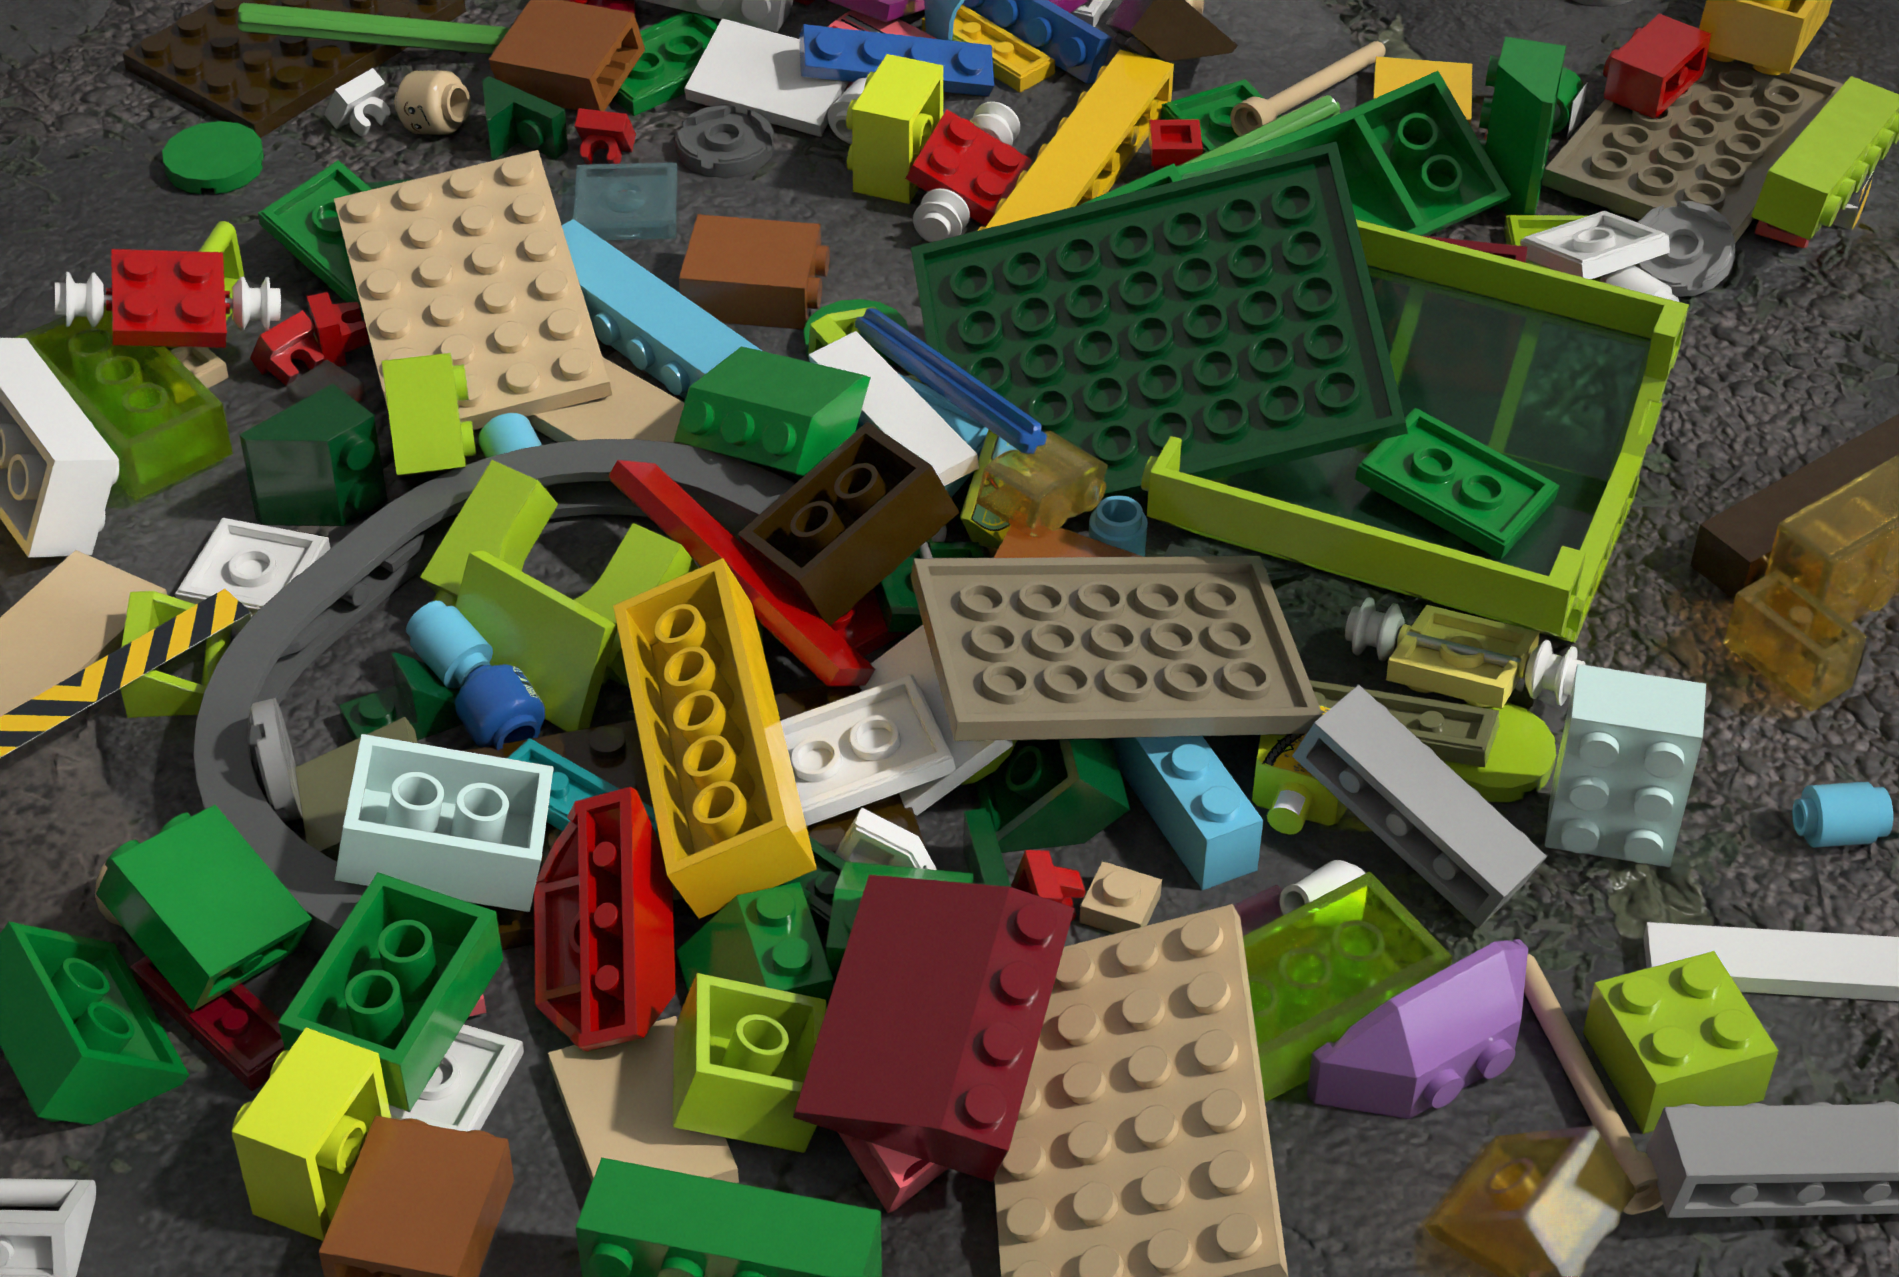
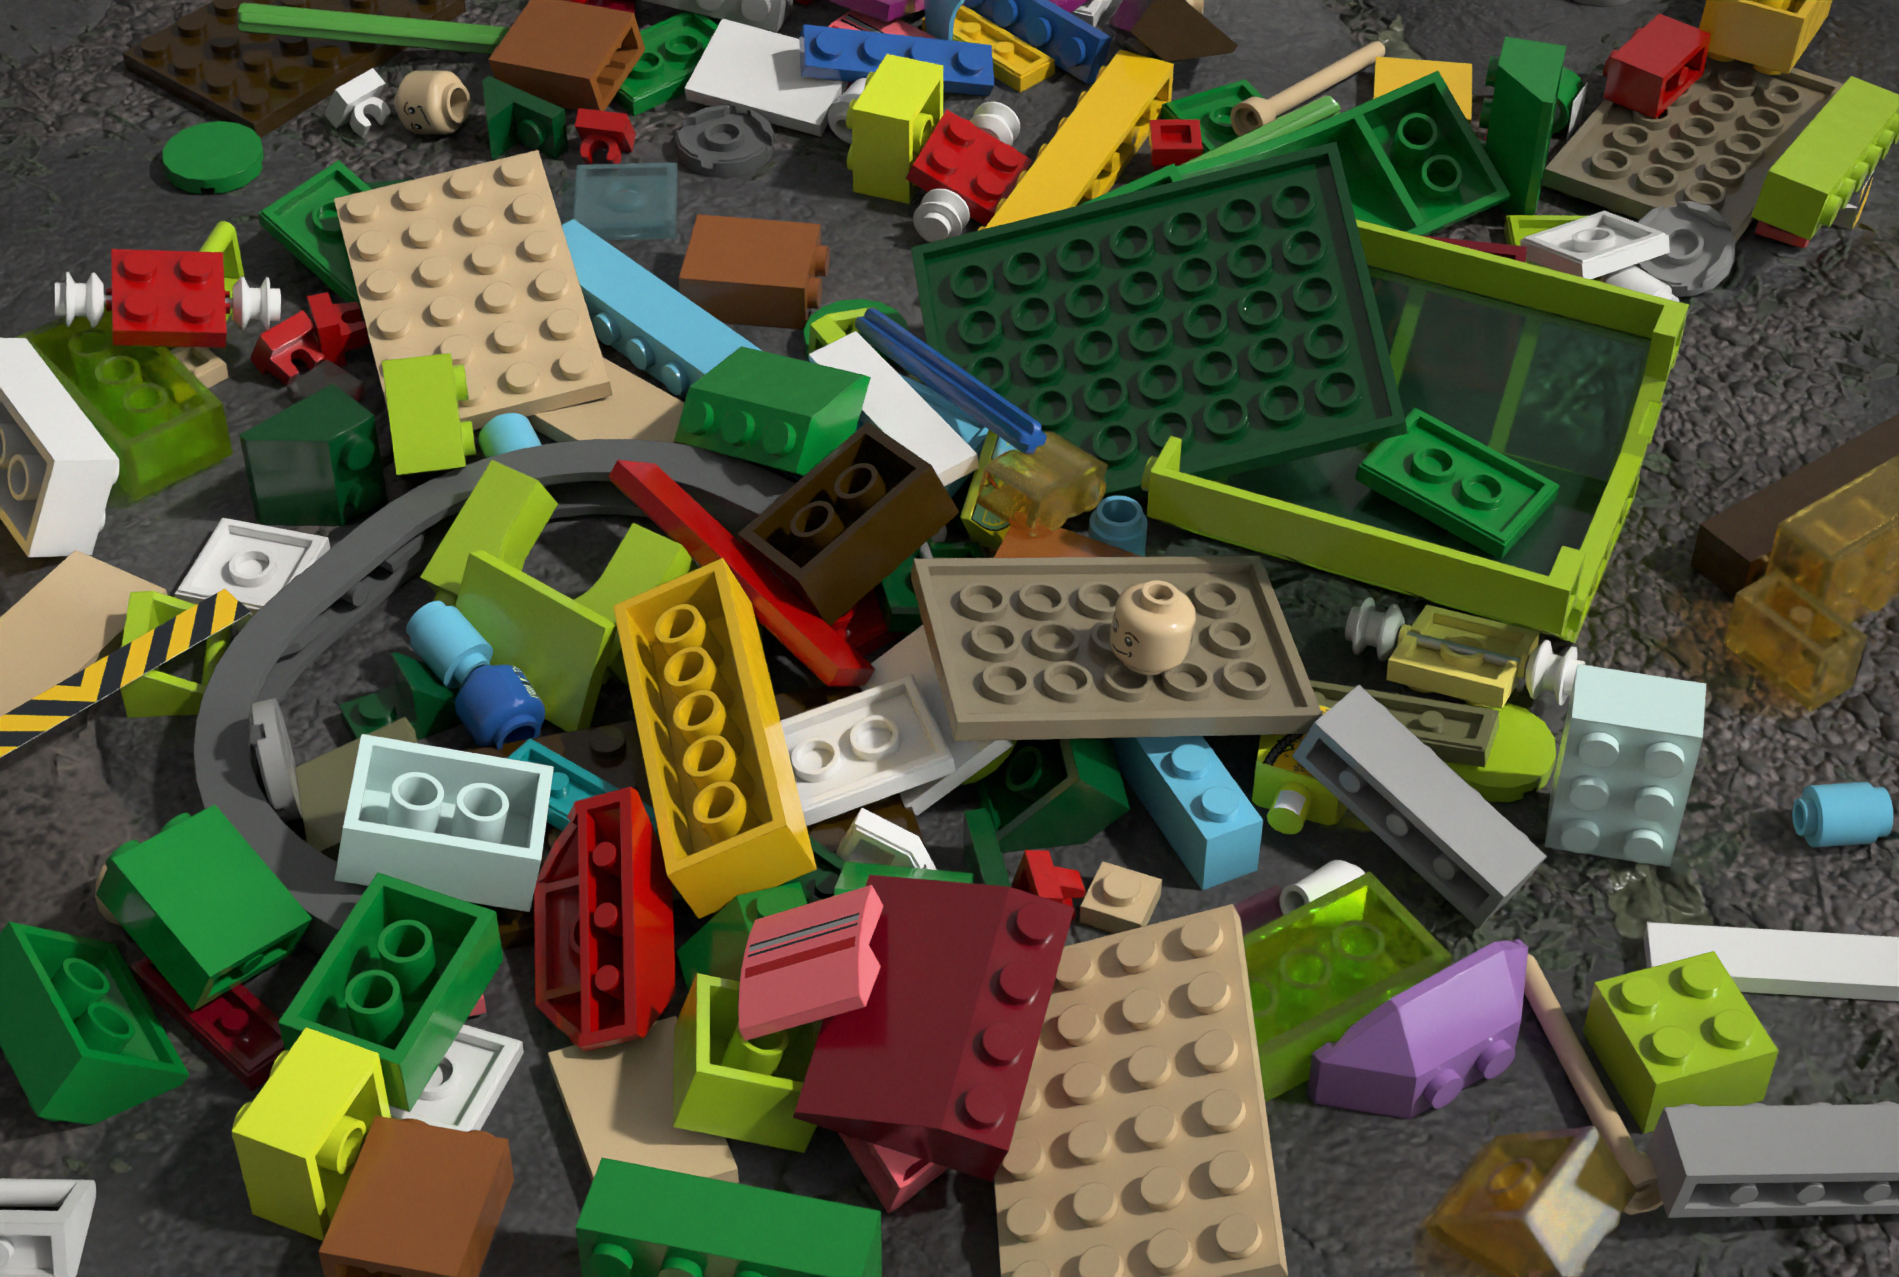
none -> coral slope [738,885,884,1041]
none -> tan head [1110,580,1196,675]

